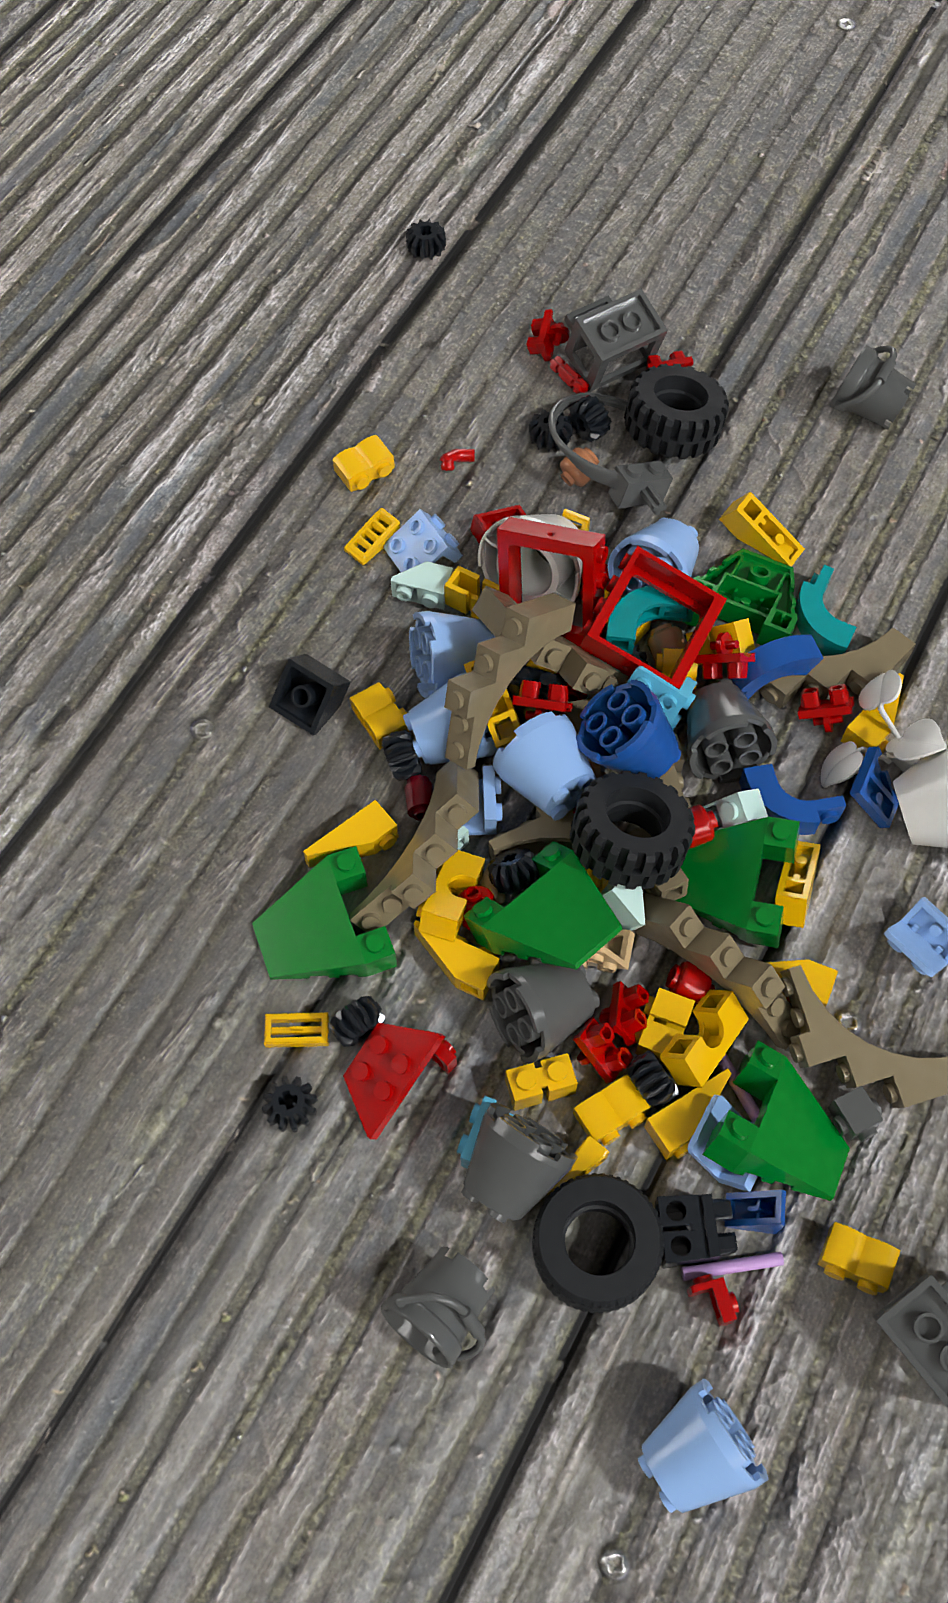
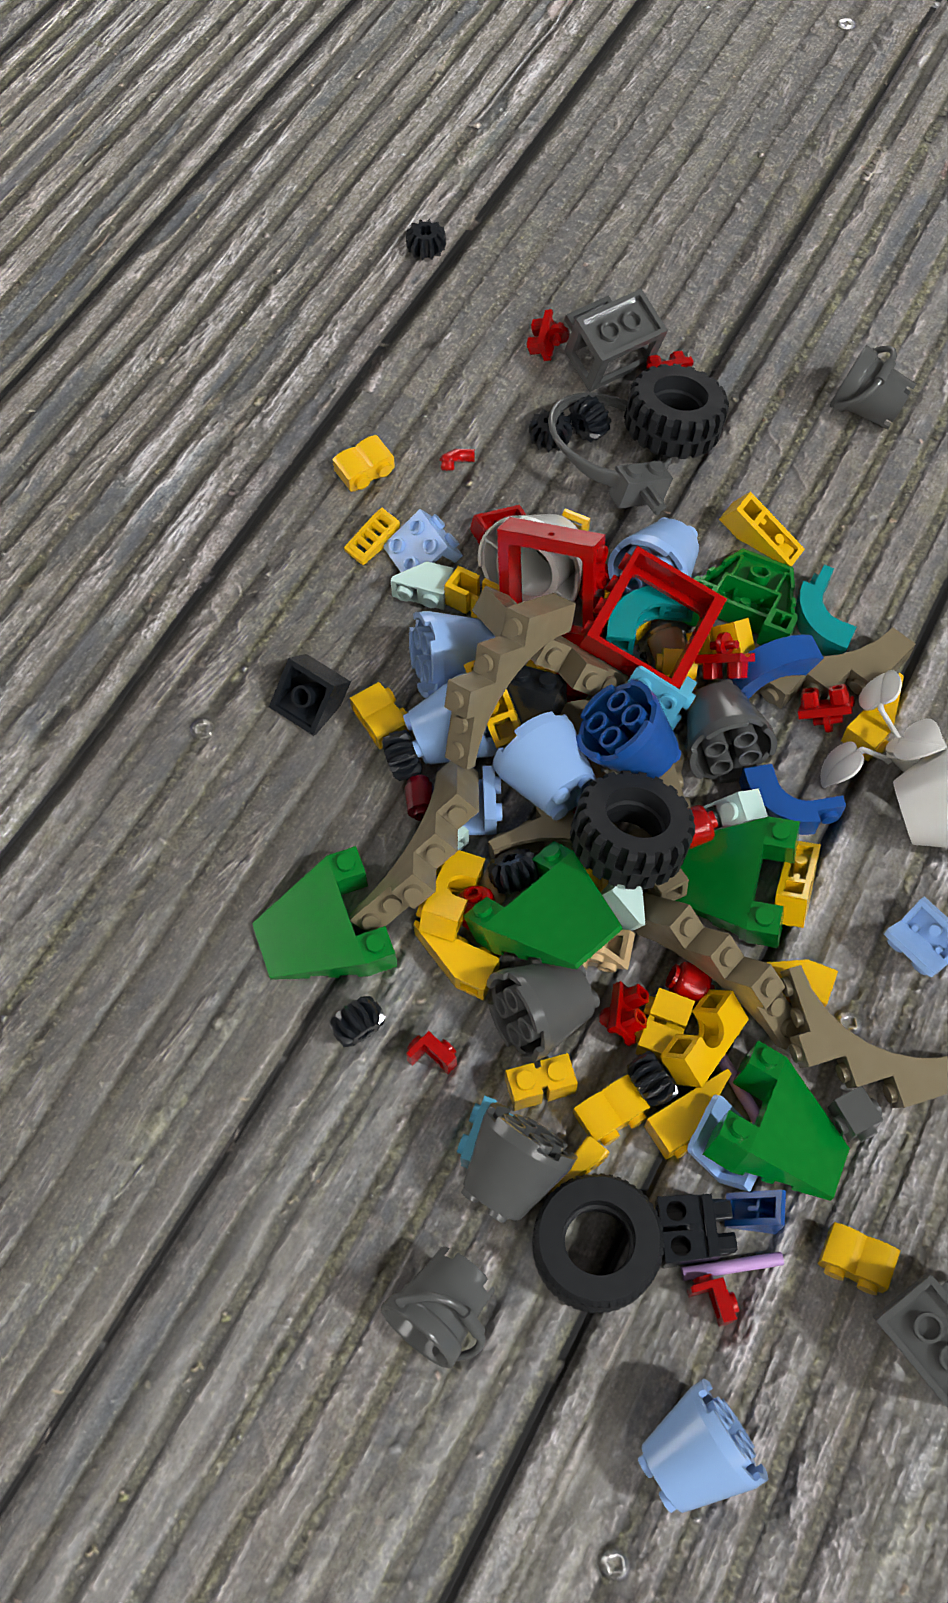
black gear [262,1076,318,1132] -> none
yellow tile [264,1012,329,1048] -> none
yellow slope [303,800,399,867] -> none
red wing [343,1023,445,1140] -> none
red hips [512,680,573,720] -> none
red axle [550,356,589,394] -> none
nougat head [560,447,599,487] -> none
red hips [573,1017,633,1084] -> none
blue wing [850,746,899,828] -> none

